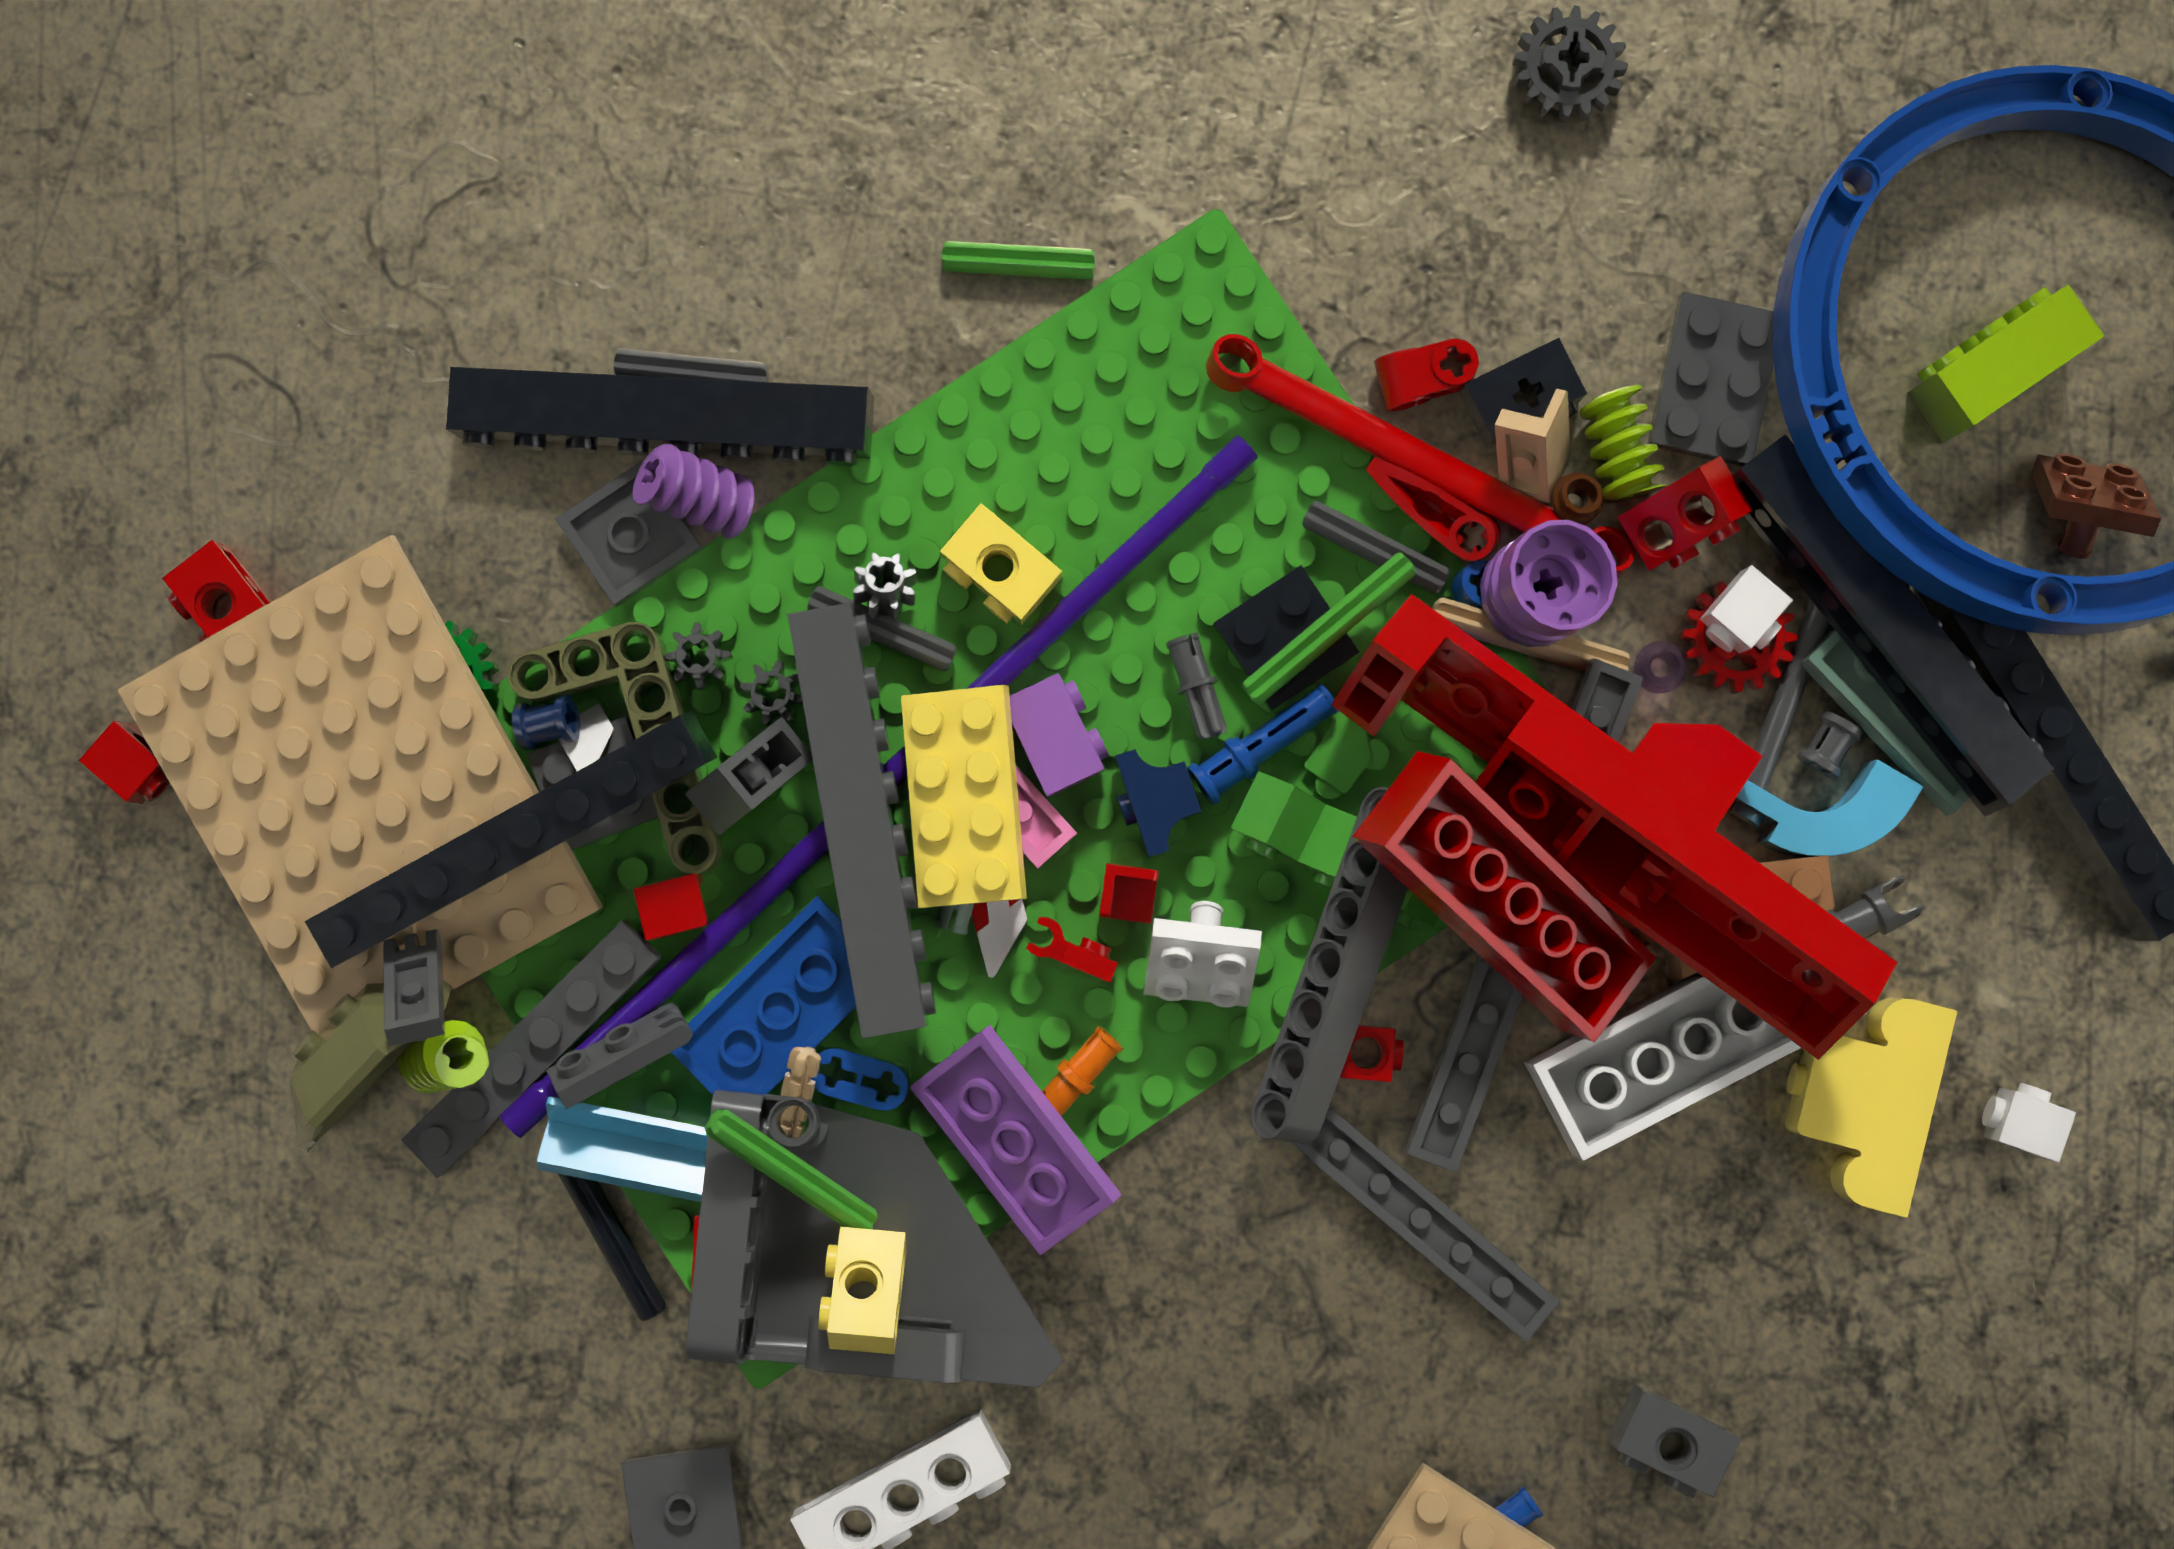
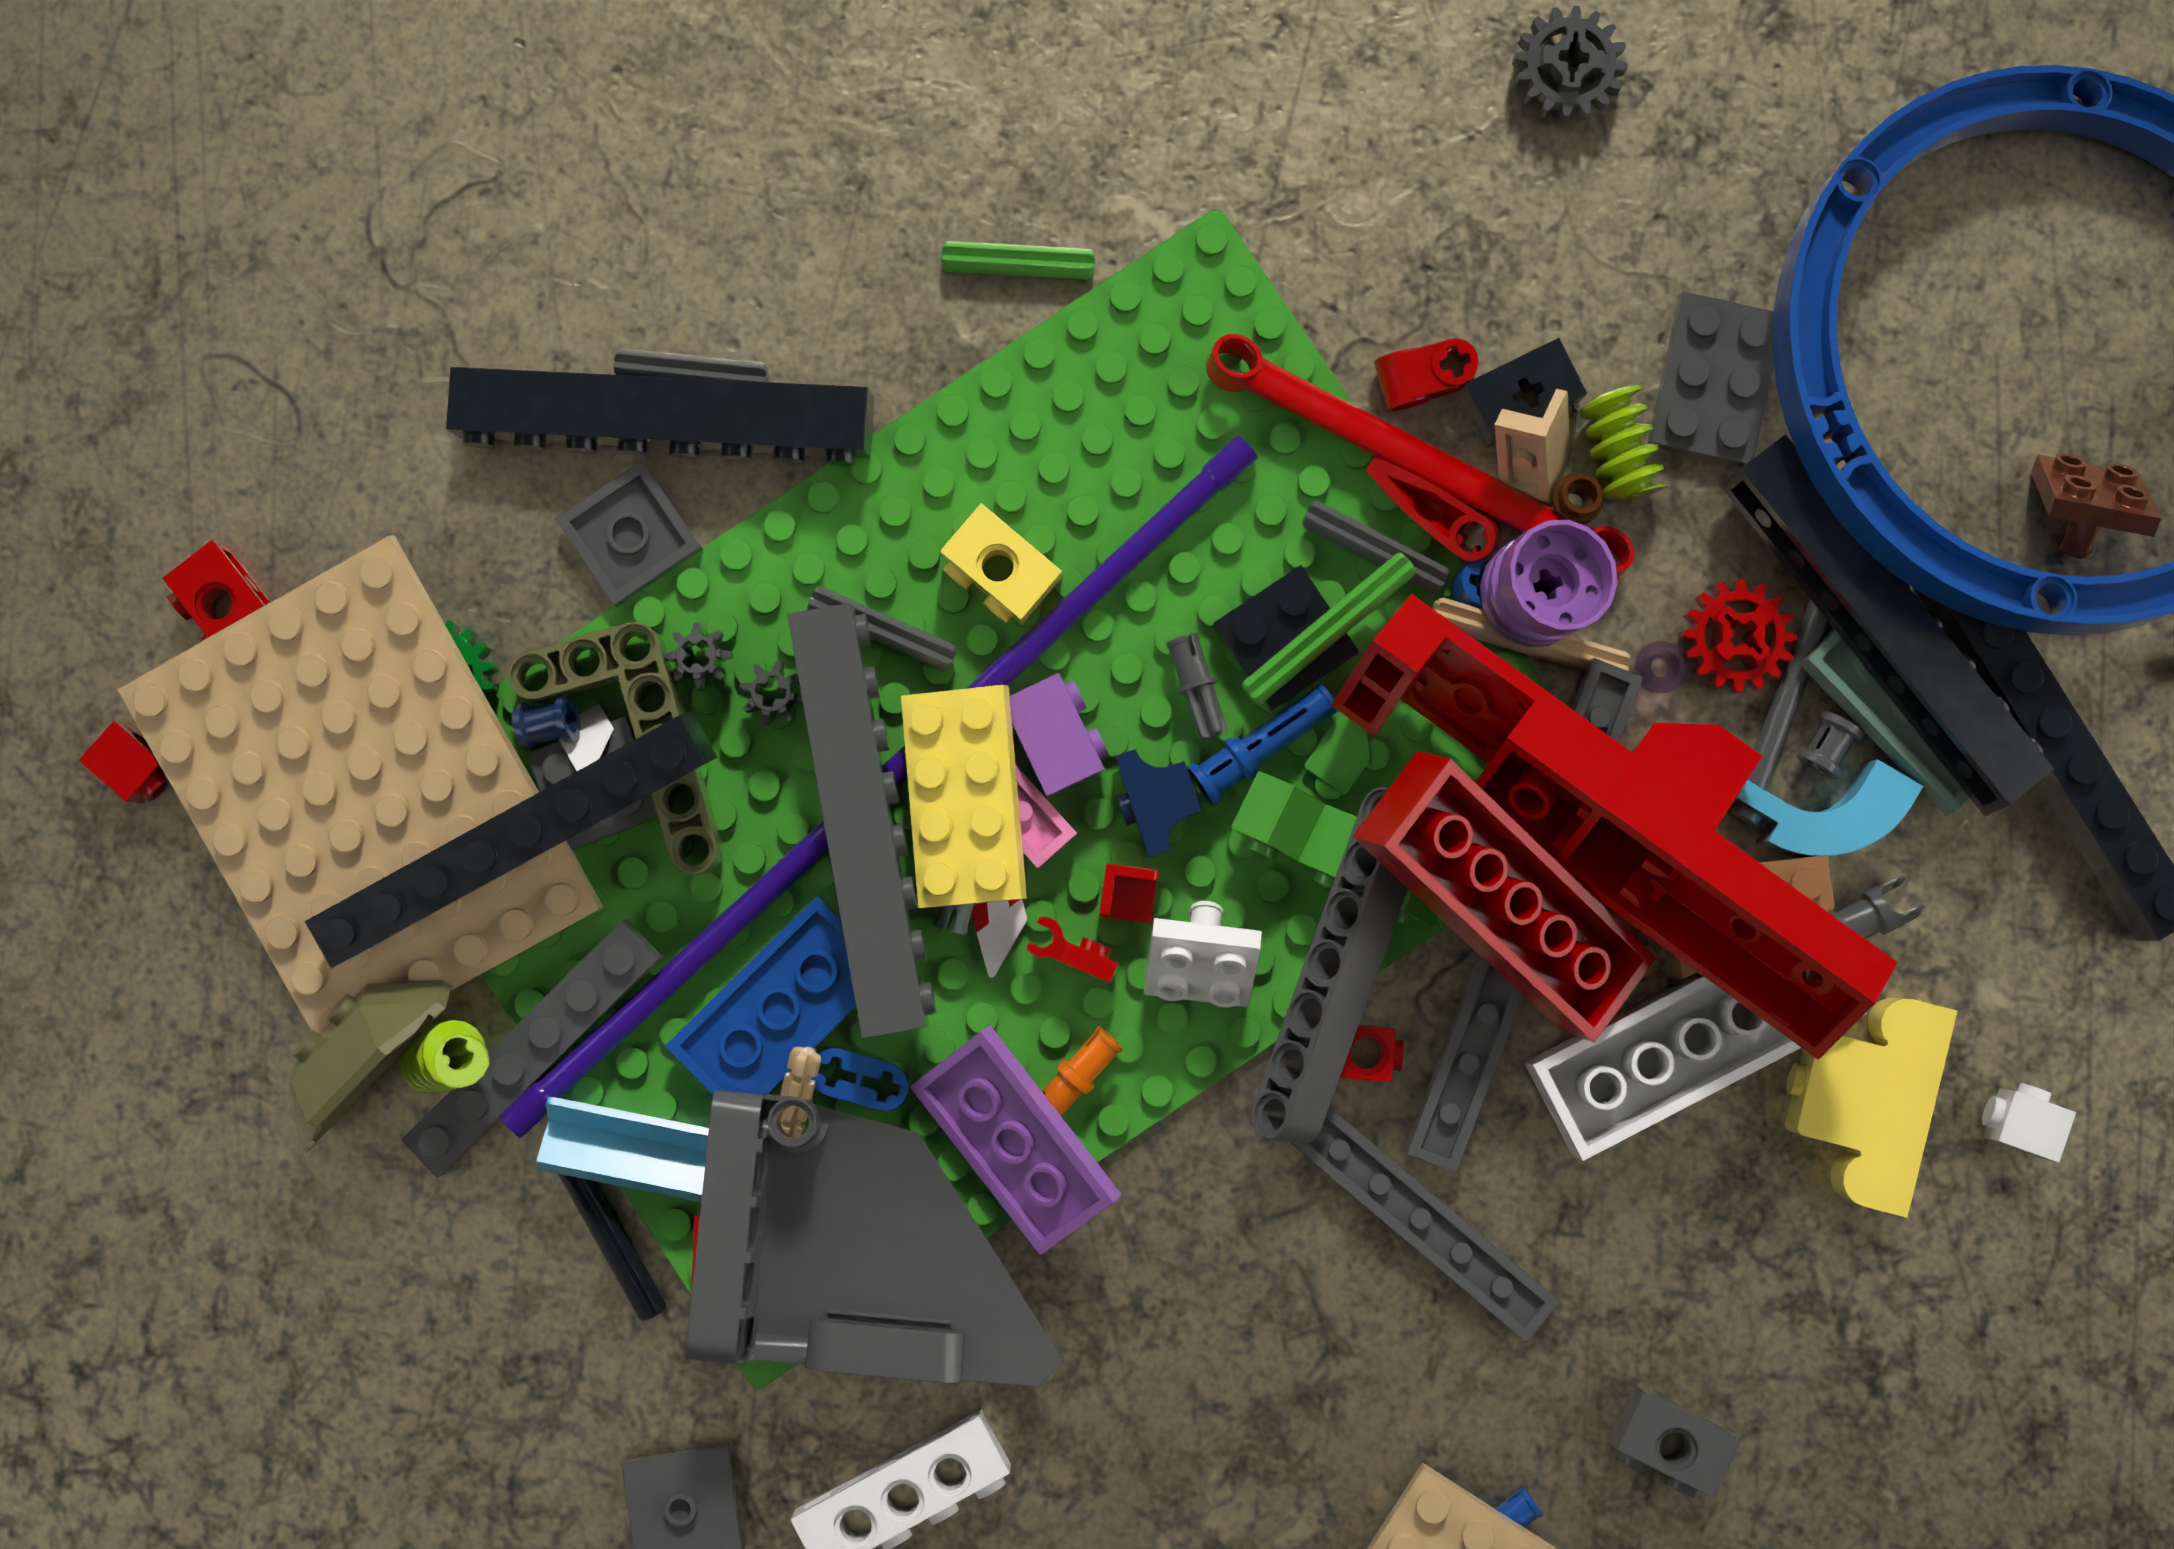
dark grey hinge [383,929,445,1046] -> none
dark grey hinge [546,1003,693,1110] -> none
medium lavender piece [633,444,754,539] -> none
red panel [633,873,708,941] -> none
dark grey brick [685,717,813,835] -> none
bright green axle [704,1109,878,1229] -> none
light yellow brick [818,1227,907,1355] -> none
dark grey gear [853,553,916,620] -> none
red brick [1617,456,1753,571] -> none
white brick [1700,565,1793,653] -> none
lime brick [1907,284,2105,443] -> none

